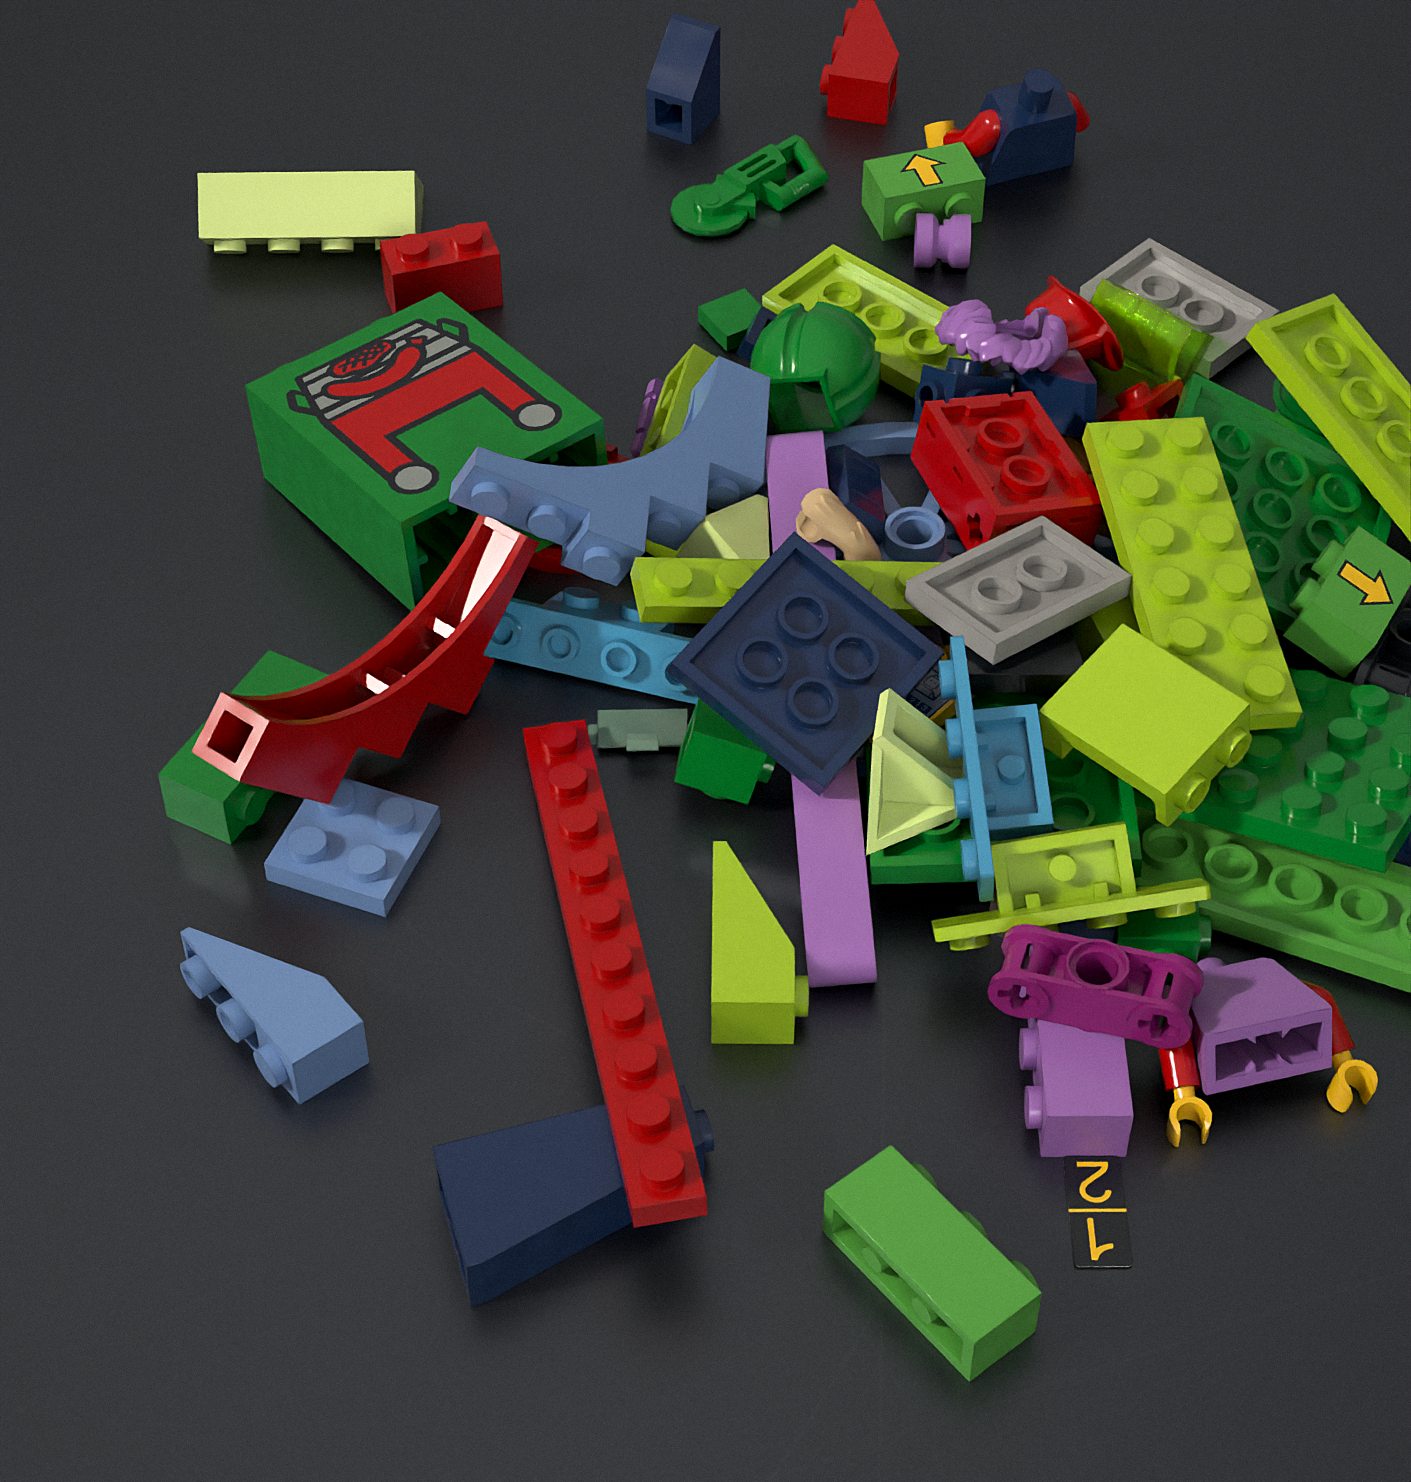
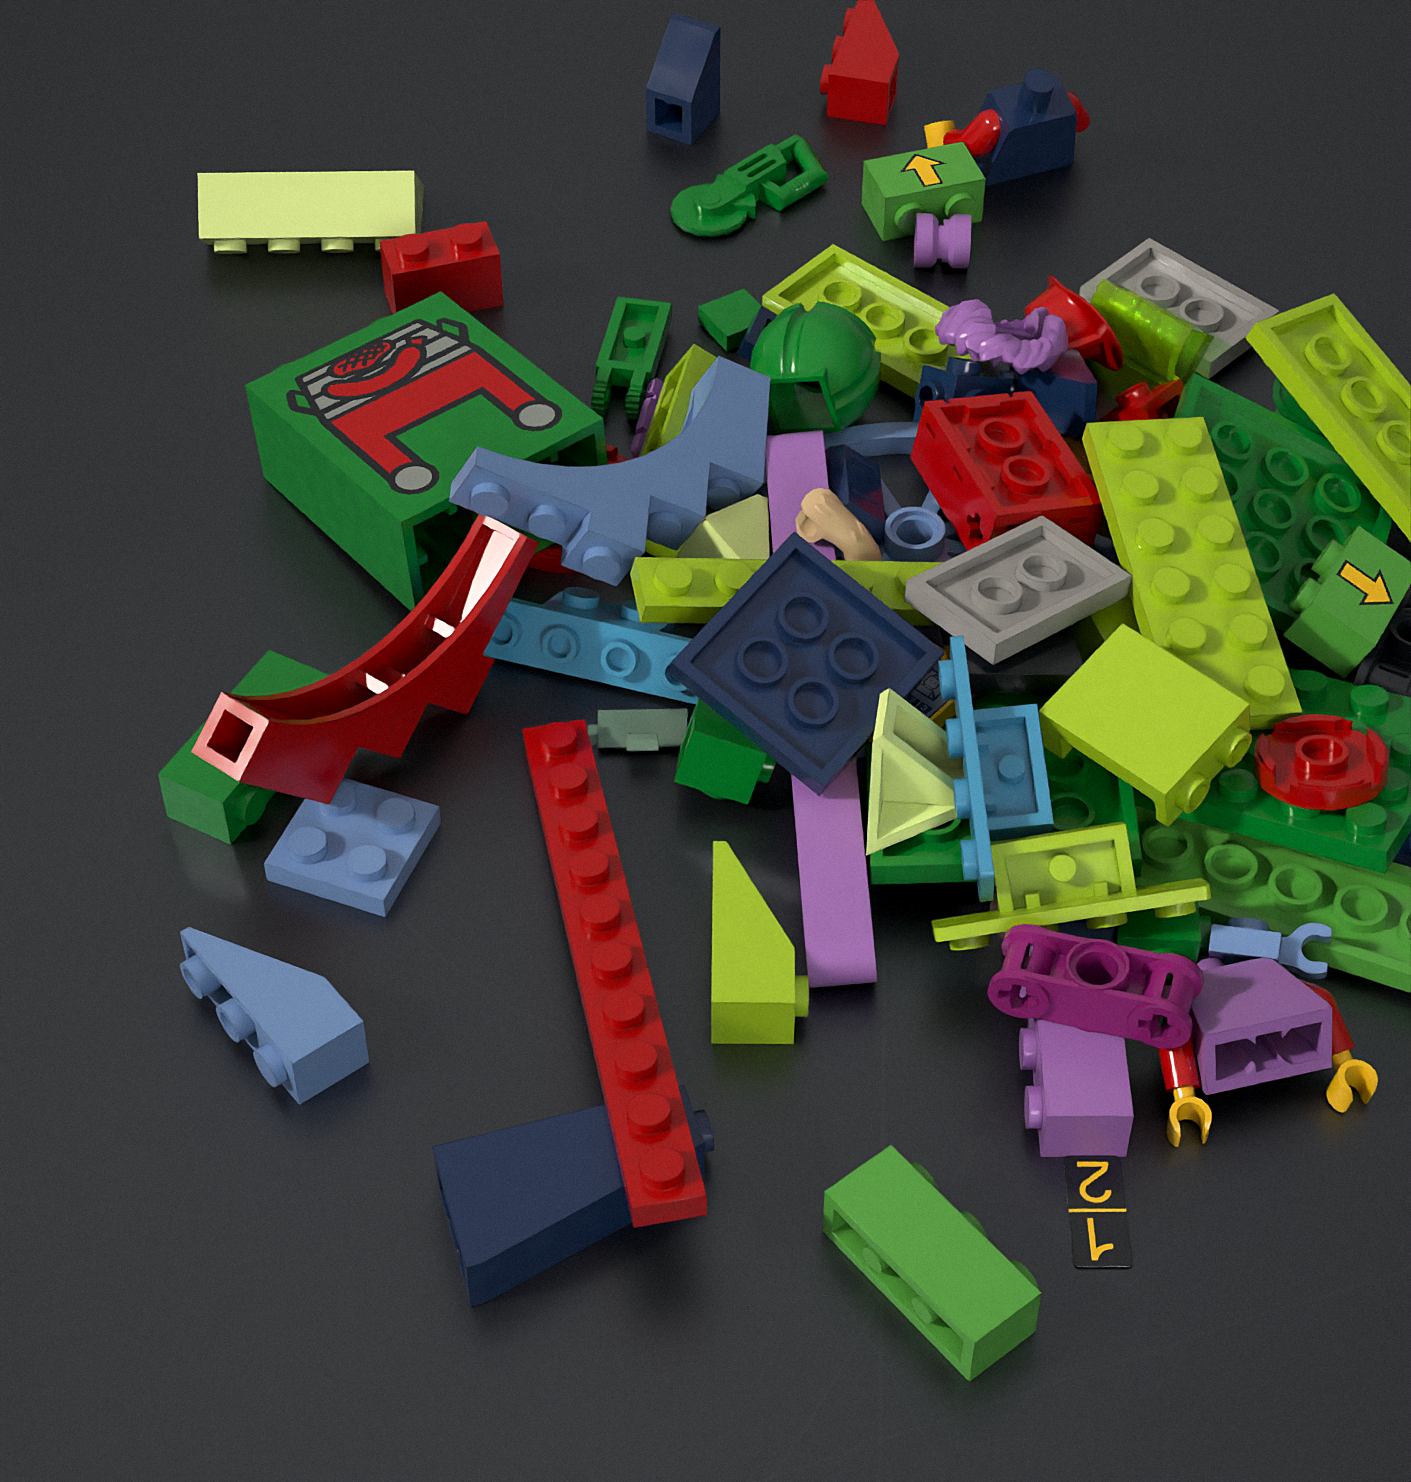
none -> green hinge [591,296,672,420]
none -> medium blue plate [1209,917,1332,979]
none -> red tile [1254,714,1389,811]

